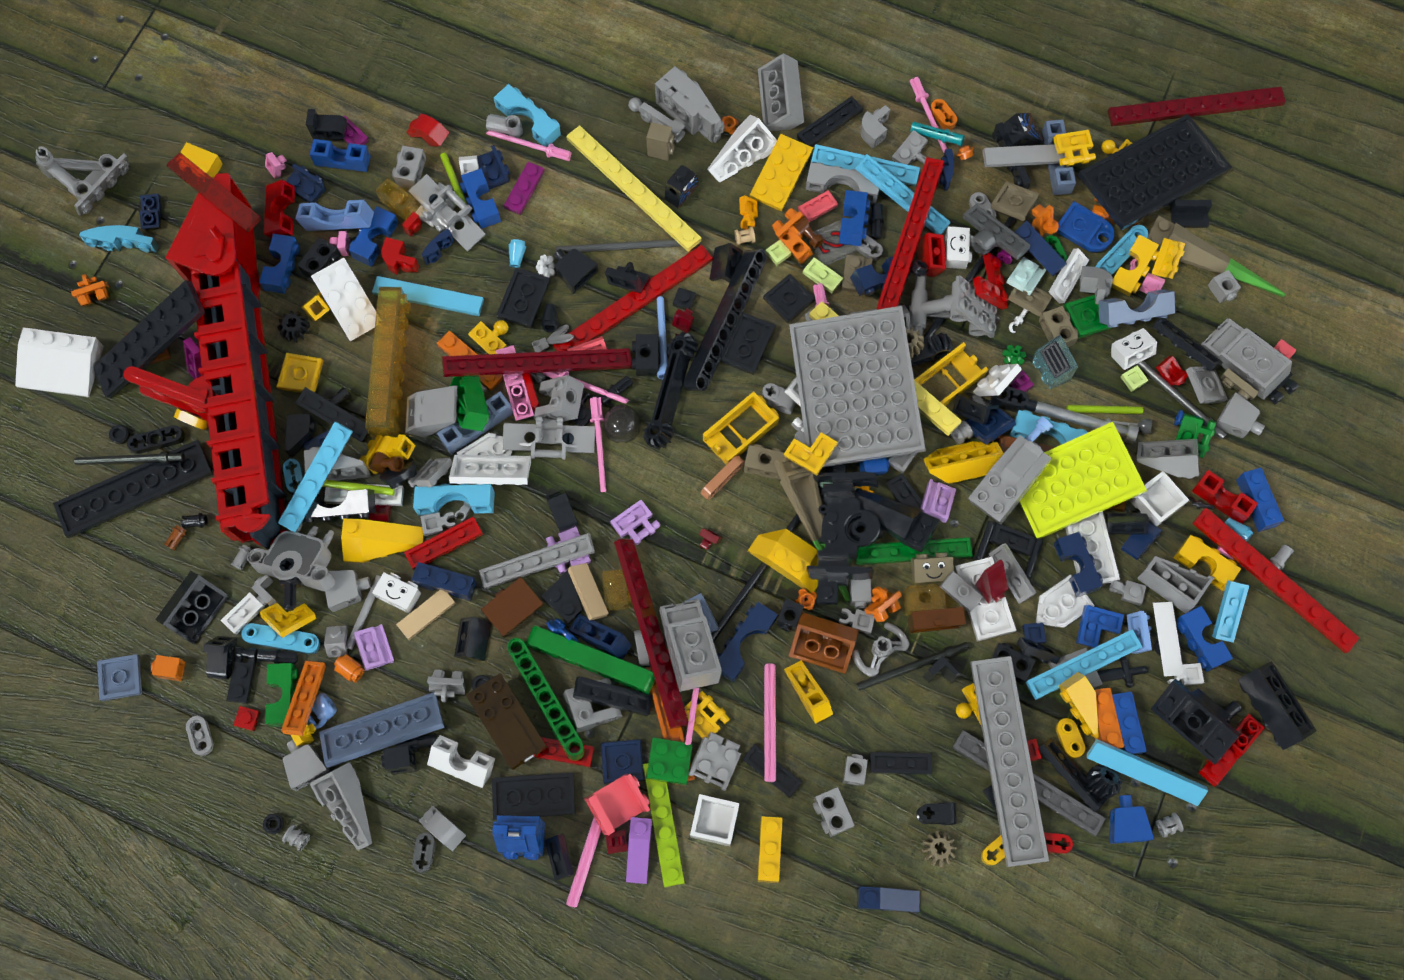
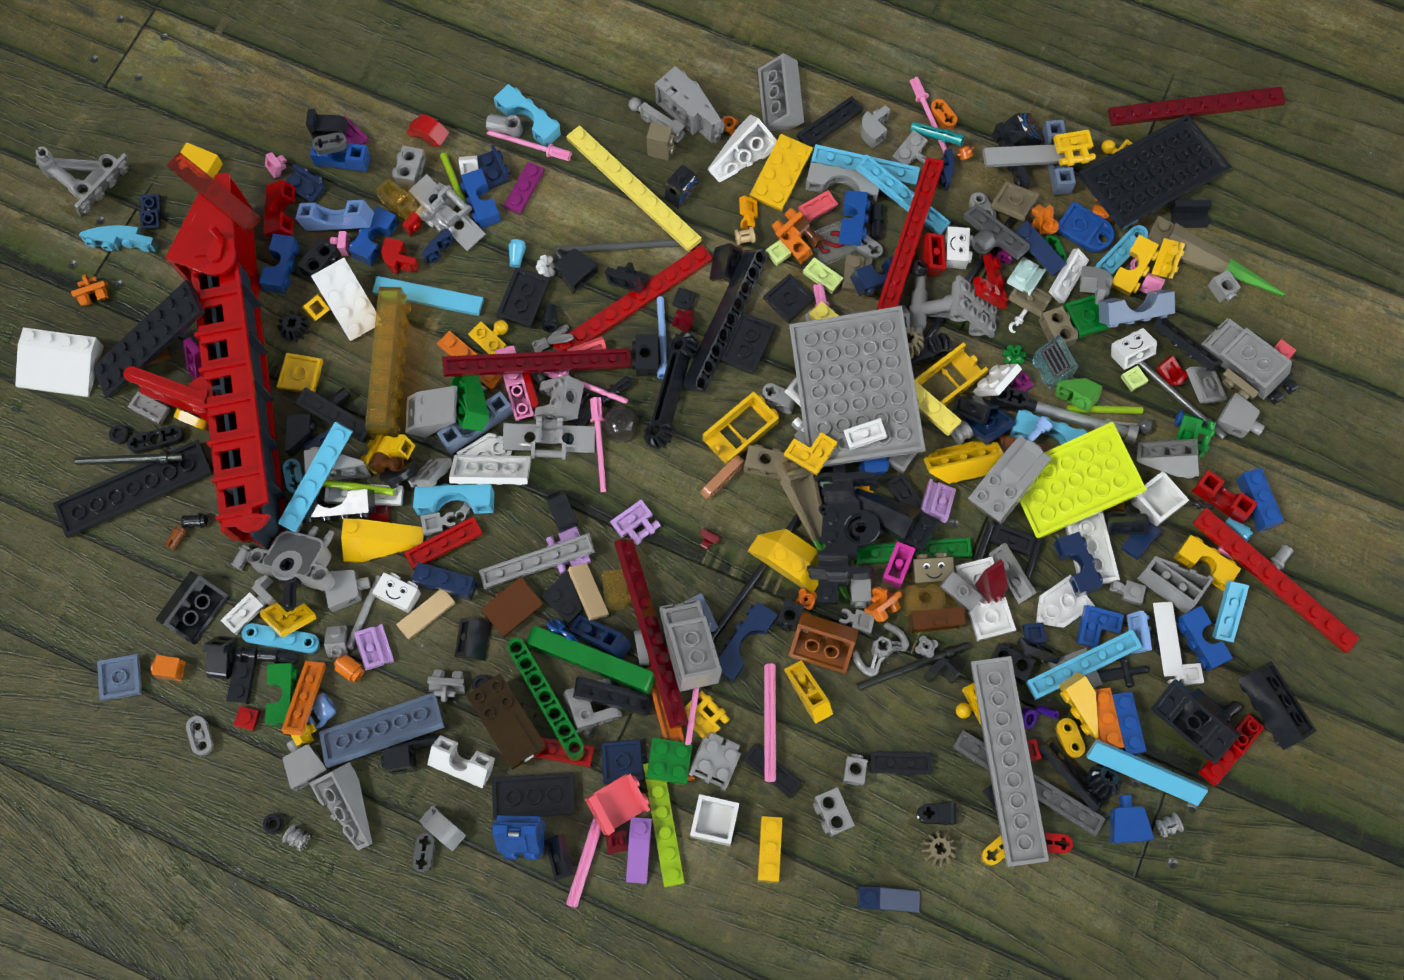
none -> light grey plate [127,391,171,425]
none -> dark grey beam [312,133,348,155]
none -> white plate [843,418,887,450]
none -> dark pink slope [882,542,916,589]
none -> light grey plate [915,636,938,658]
none -> dark purple plate [1021,705,1059,729]
none -> bright green slope [1055,378,1102,412]

